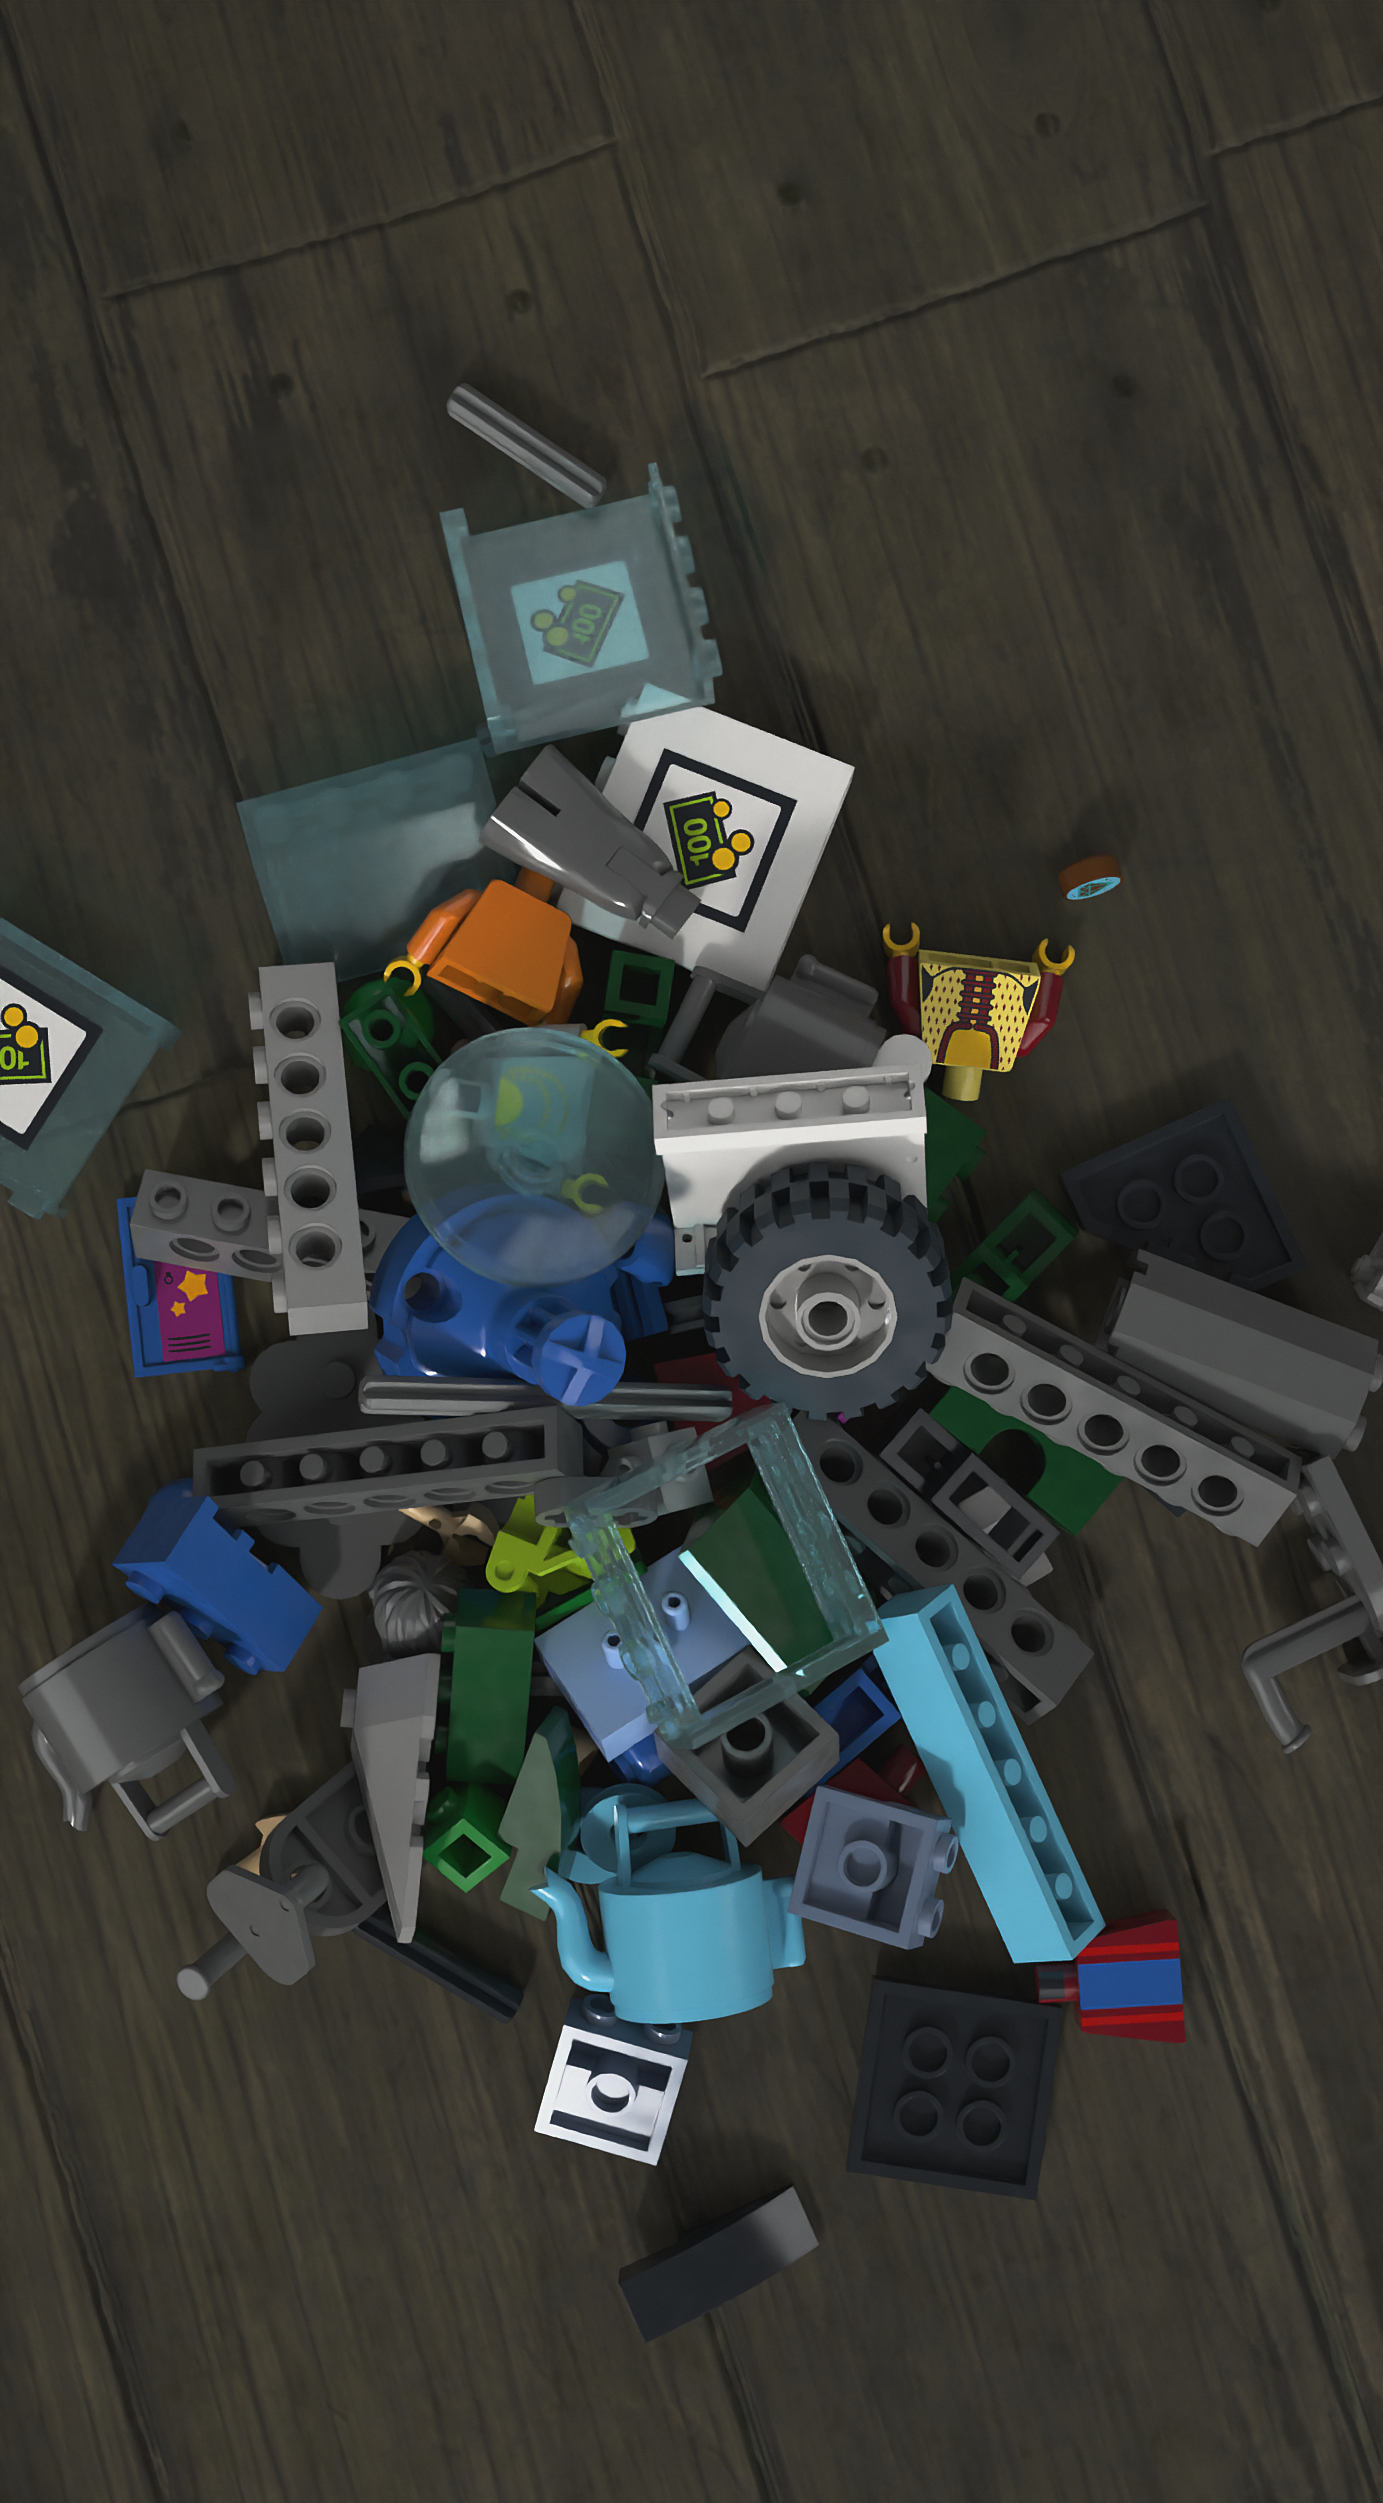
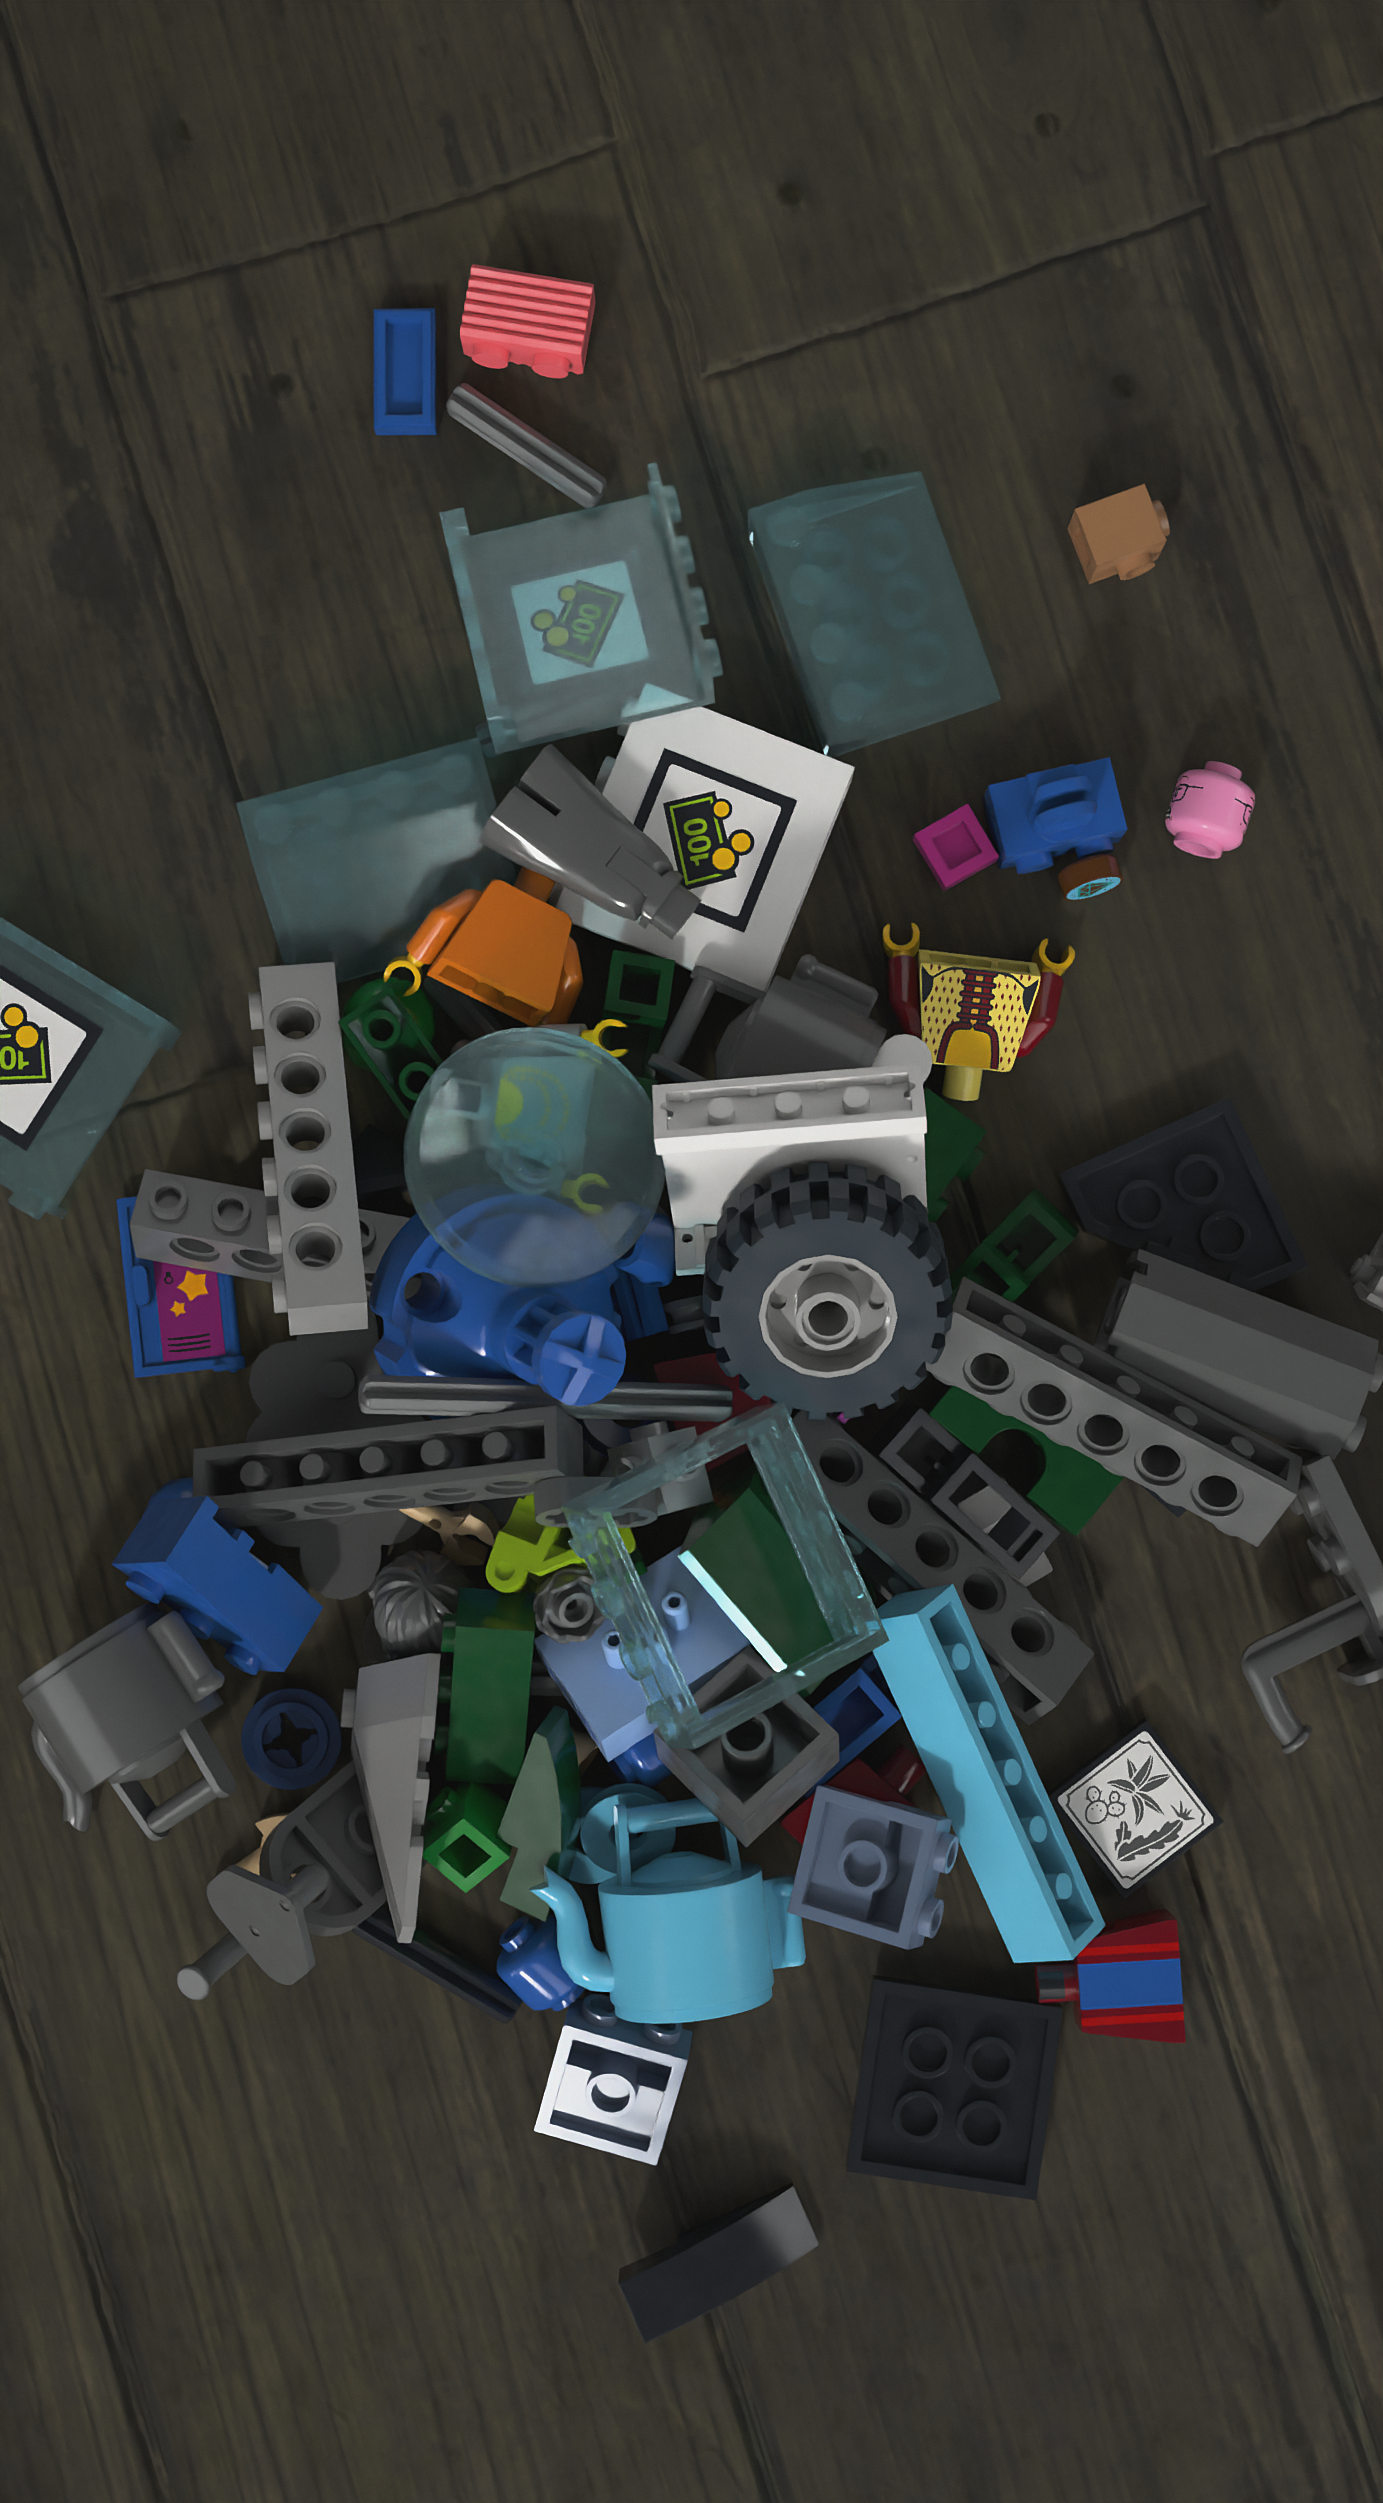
none -> dark blue gear [241,1688,343,1790]
none -> blue tile [374,308,437,436]
none -> coral brick [460,264,596,379]
none -> blue head [497,1914,586,2011]
none -> dark grey plate [532,1566,610,1644]
none -> clear light blue slope [748,471,1001,758]
none -> dark pink plate [913,804,999,892]
none -> blue brick [982,757,1127,874]
none -> tile [1047,1719,1224,1899]
none -> medium nougat brick [1067,483,1170,584]
none -> bright pink head [1165,761,1255,859]

